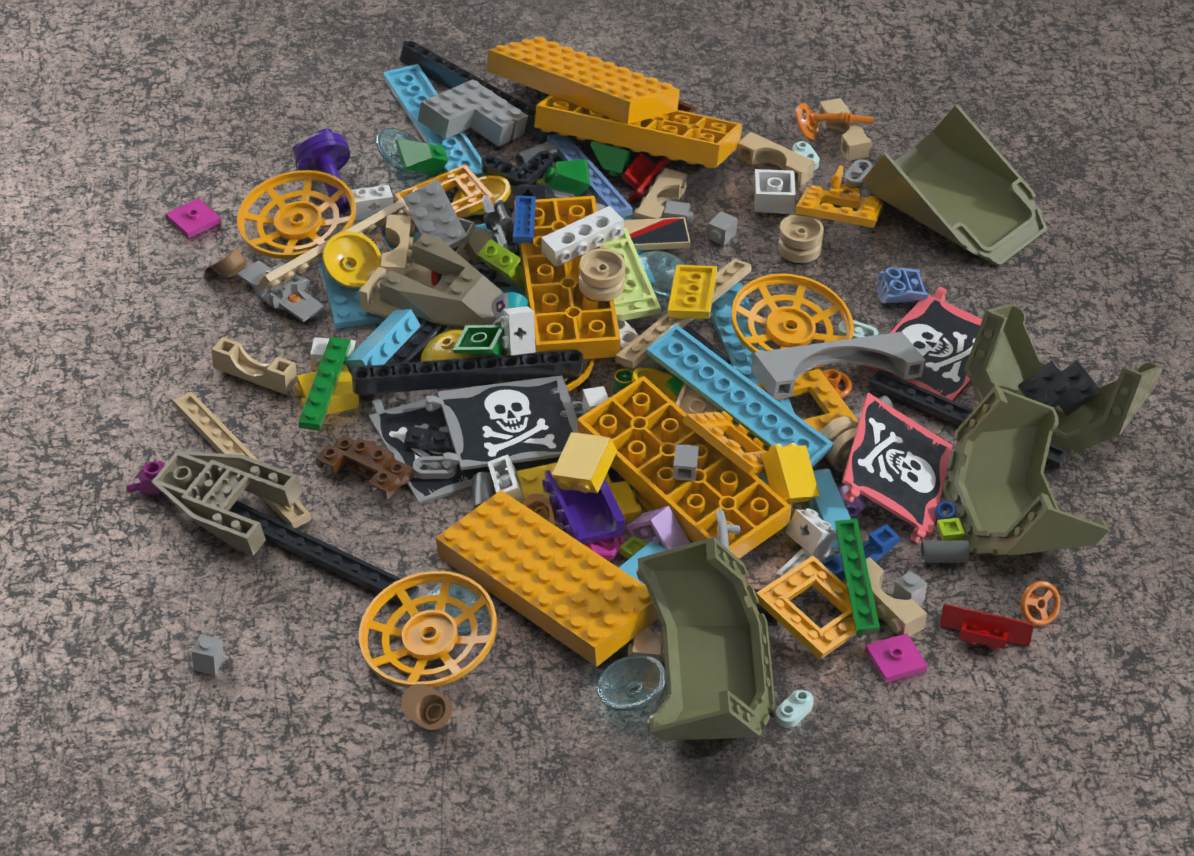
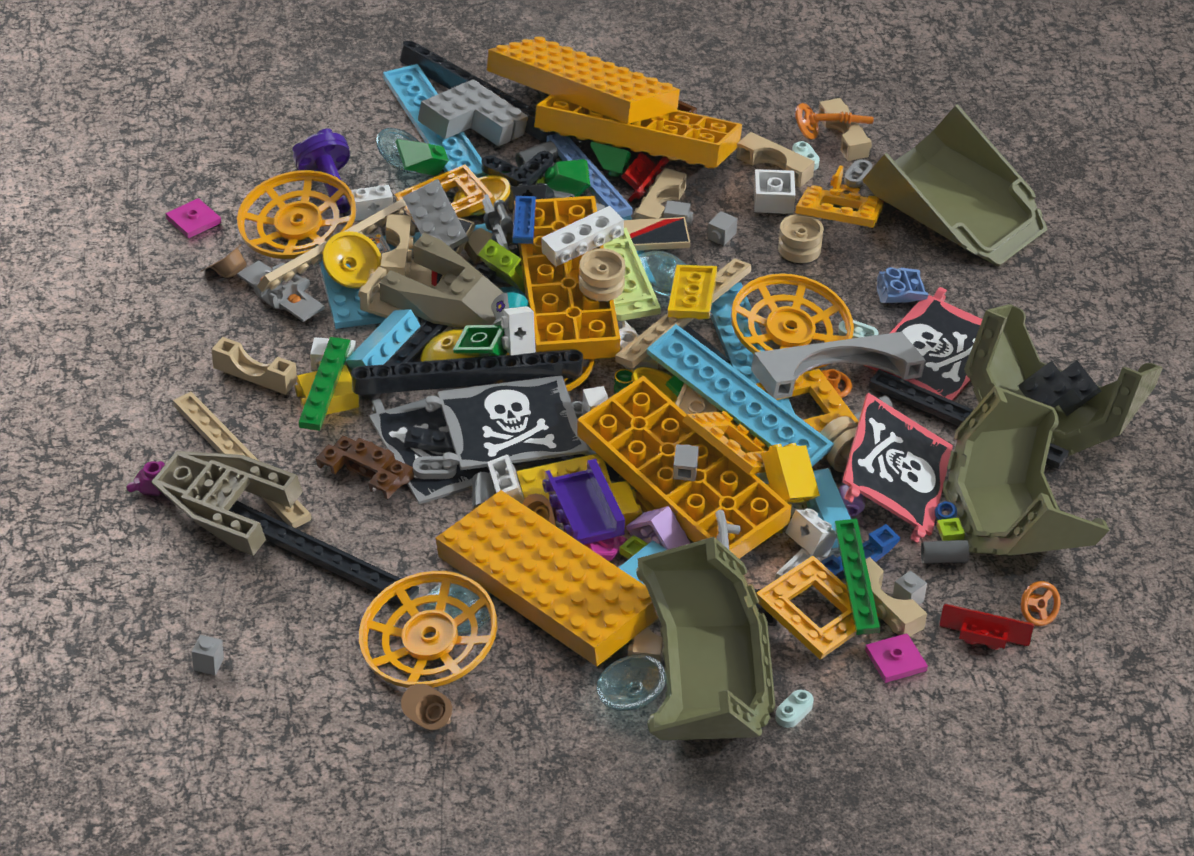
yellow brick [552,432,617,493] -> none

